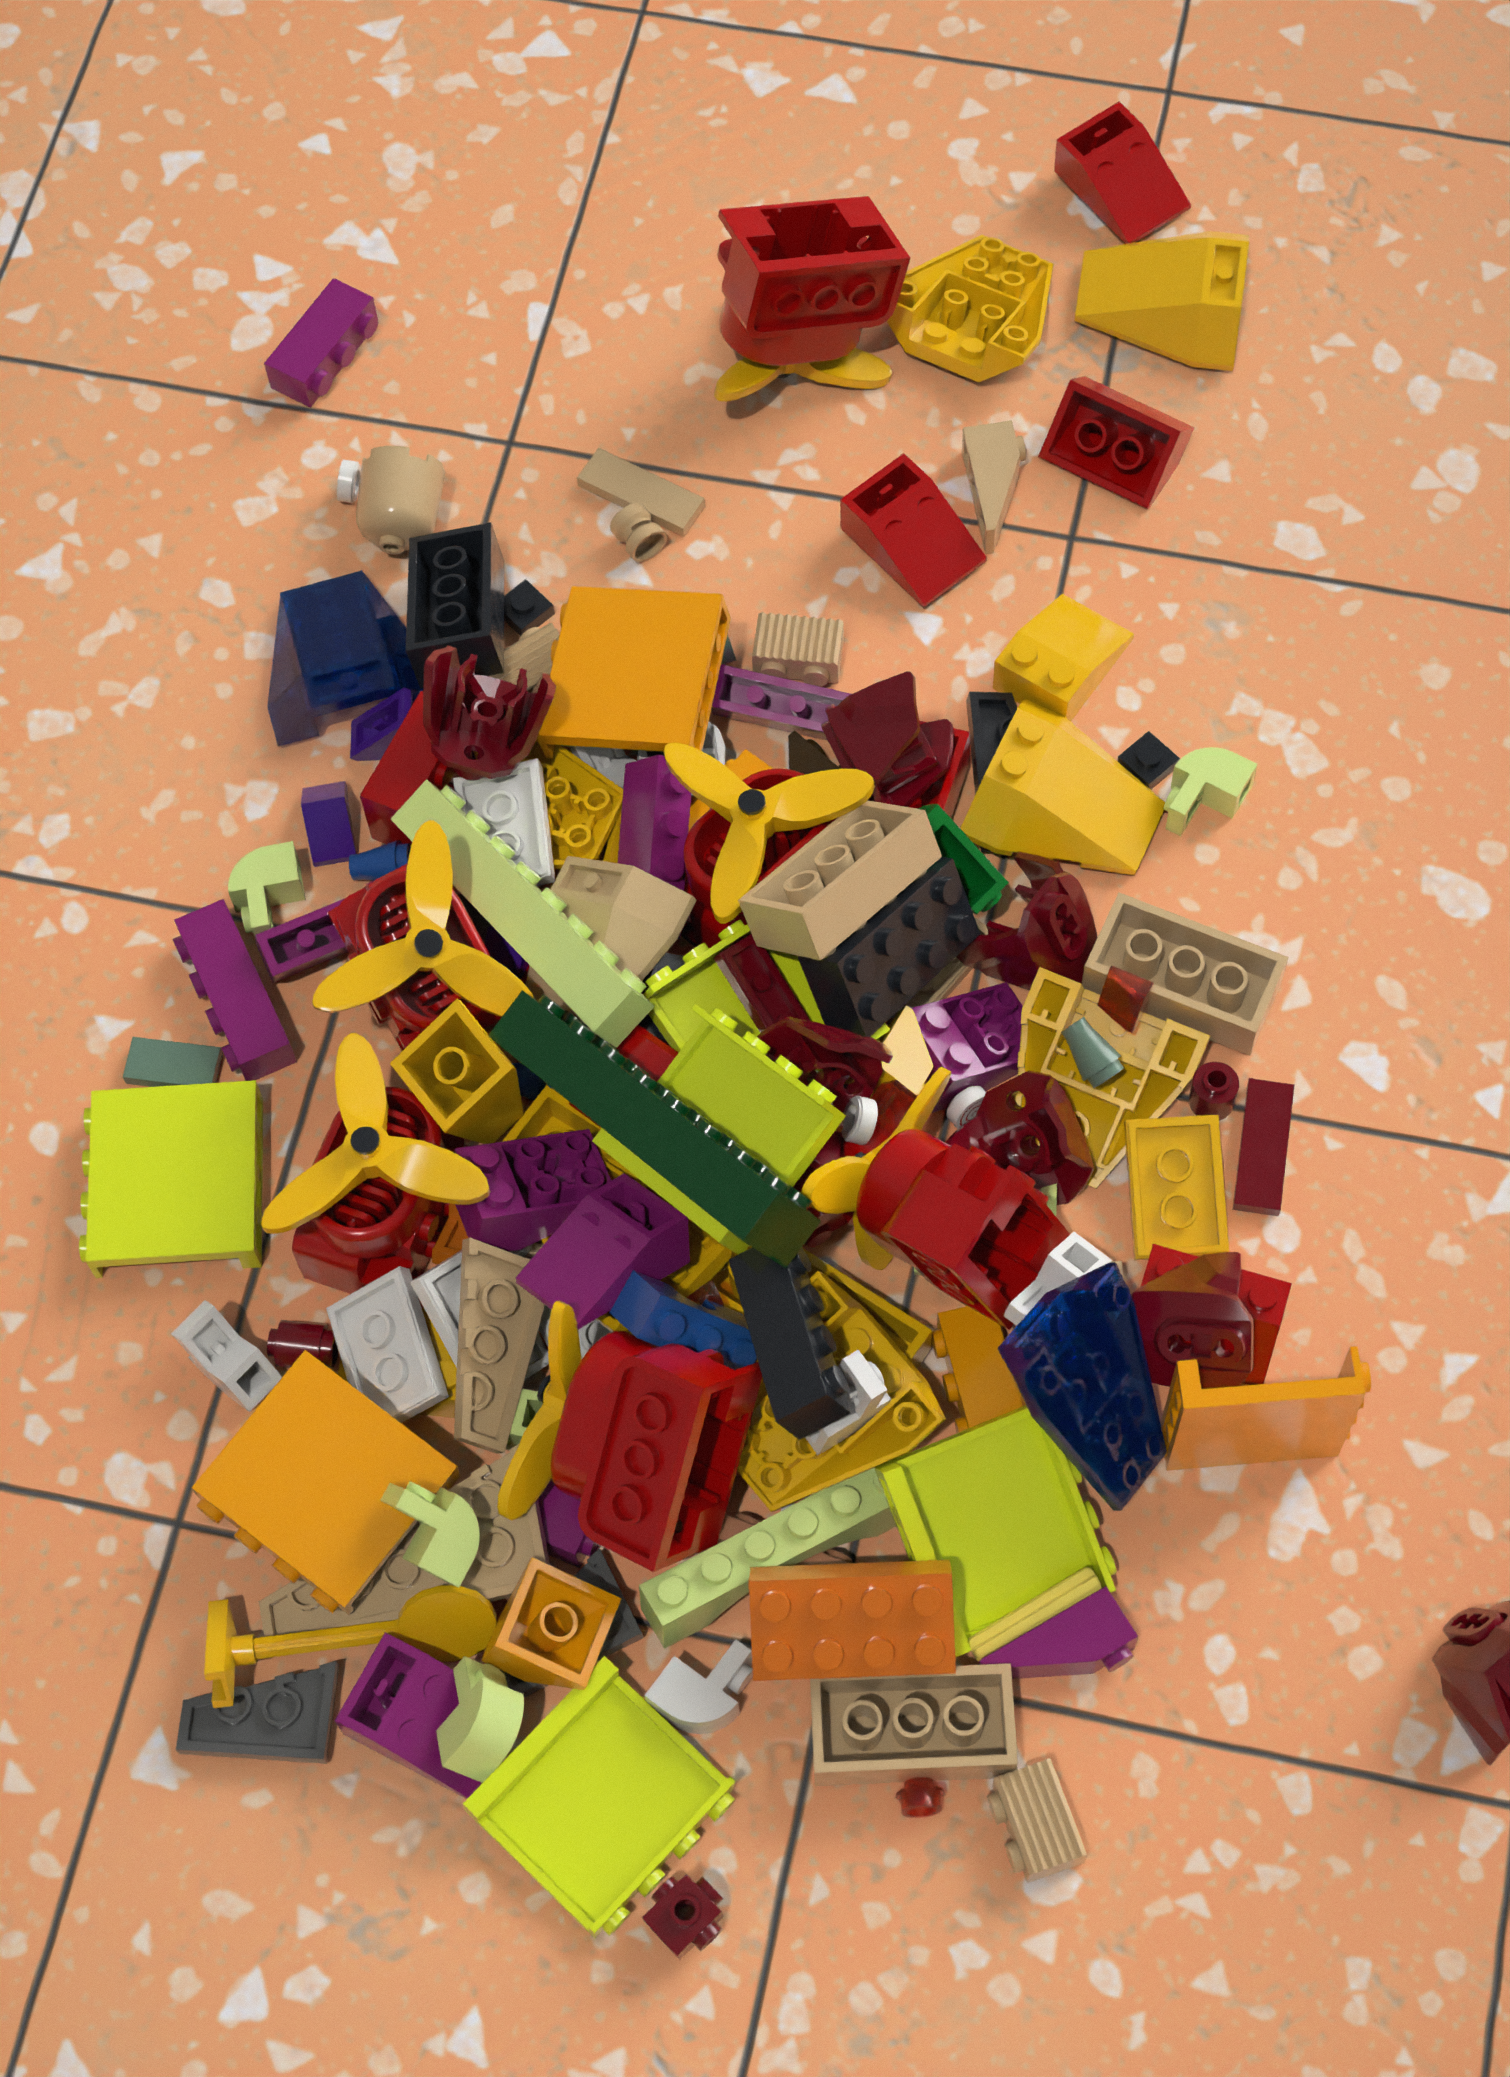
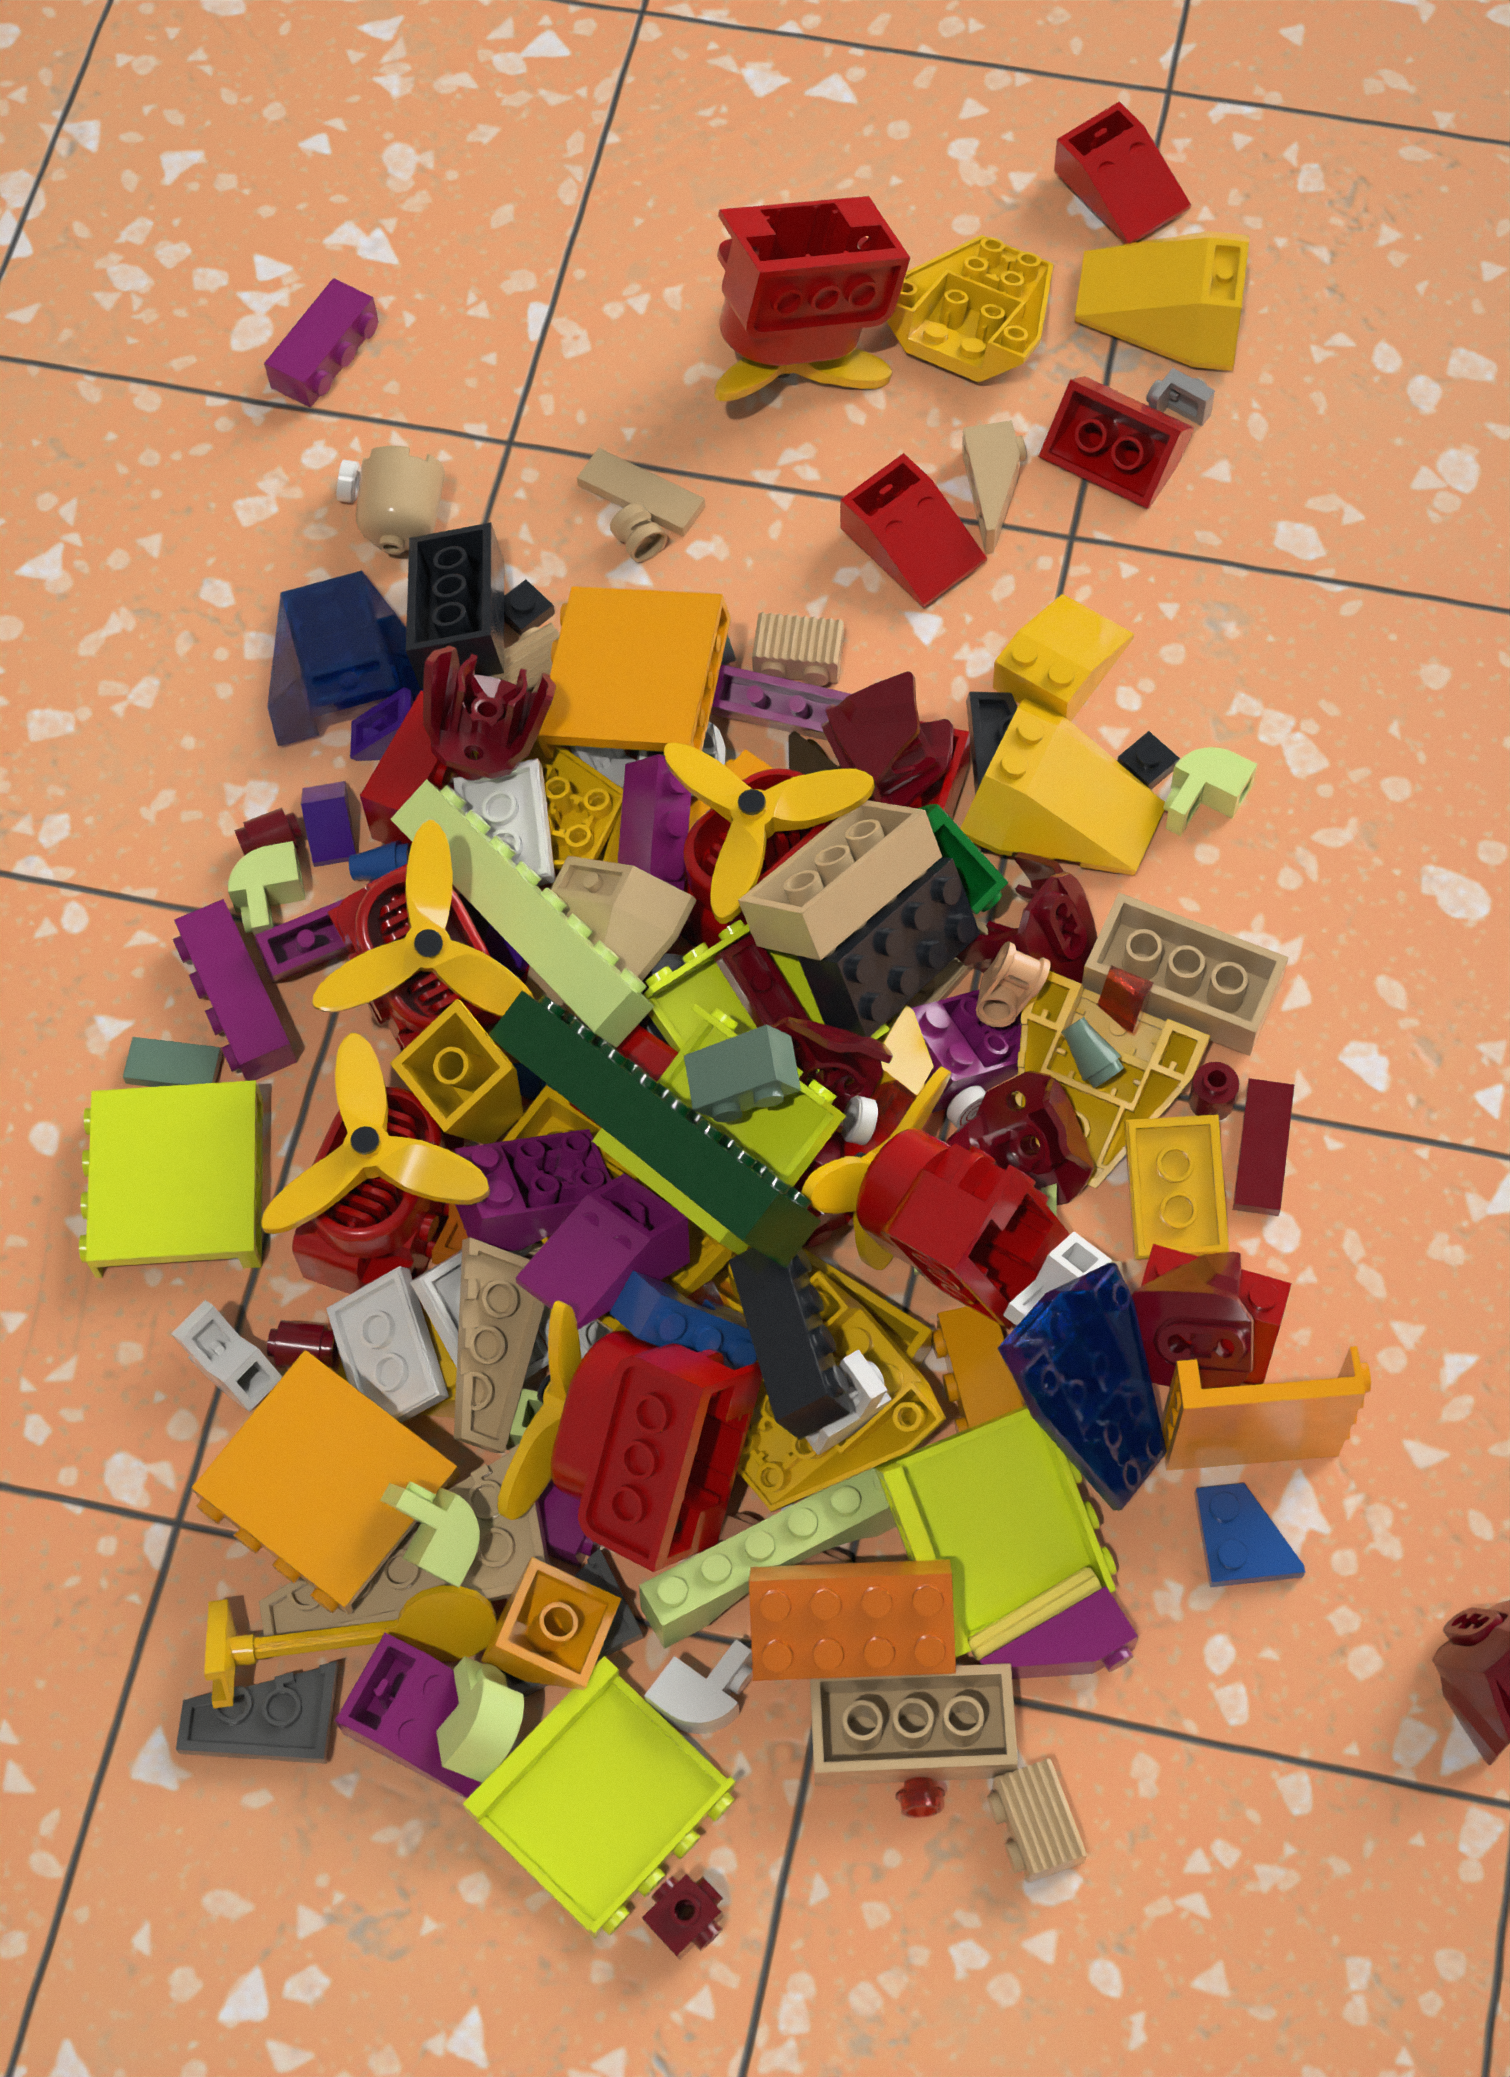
none -> dark red brick [234,807,303,856]
none -> sand green brick [684,1025,801,1122]
none -> light nougat piece [976,941,1050,1027]
none -> light grey bracket [1146,368,1215,426]
none -> blue wing [1194,1483,1305,1587]

